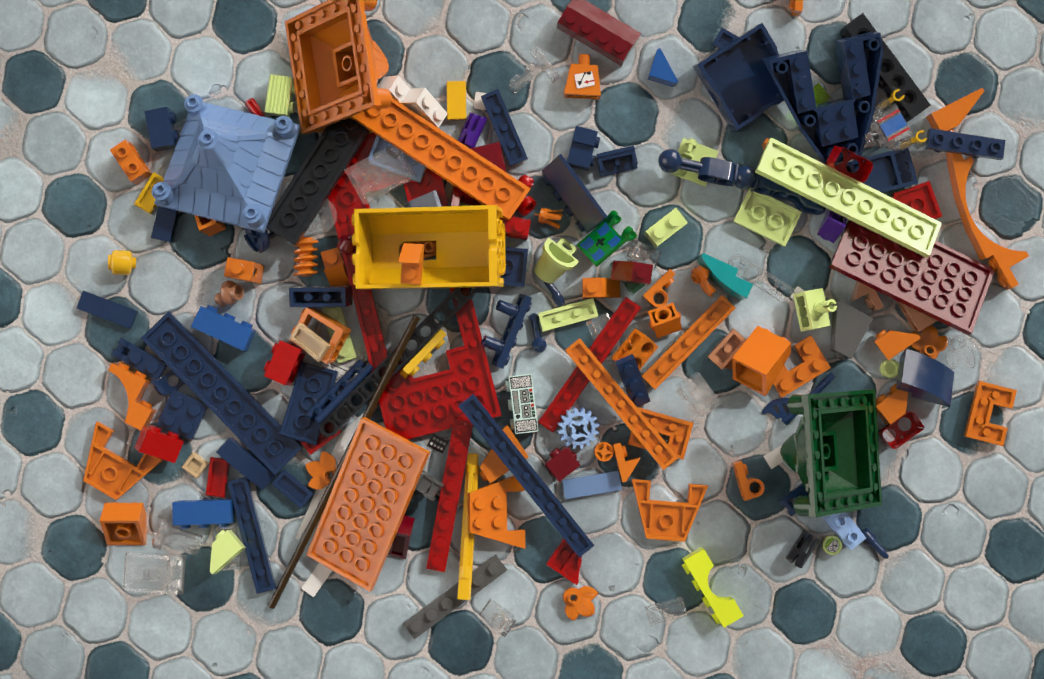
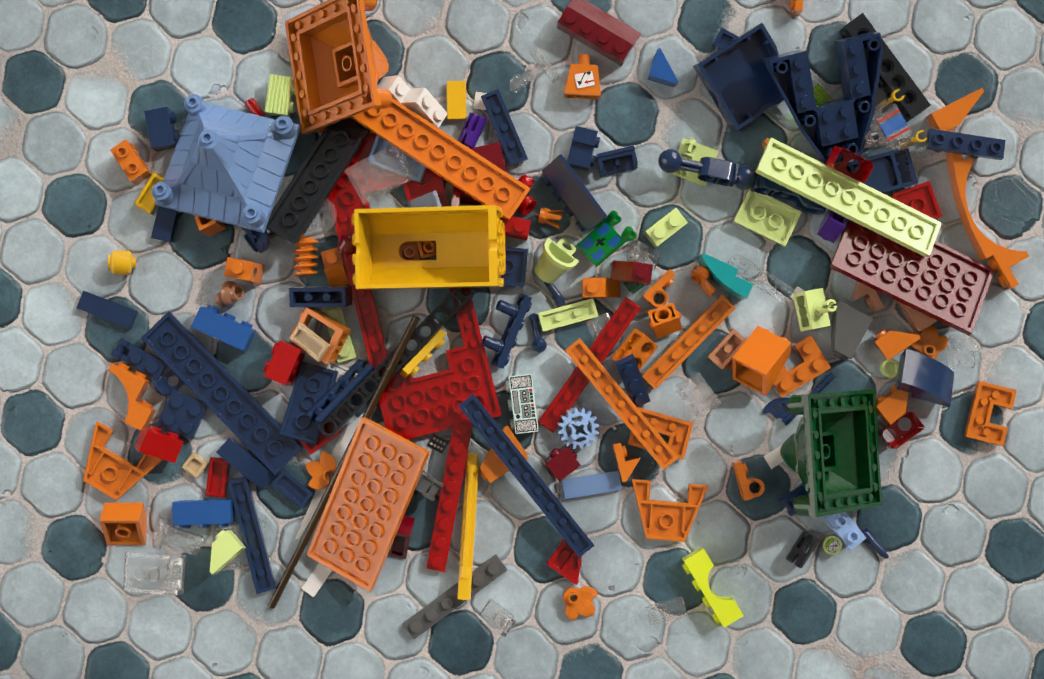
orange slope [398,243,424,285] -> none
orange wing [467,475,525,549] -> none
orange wheel [594,442,614,461] -> none

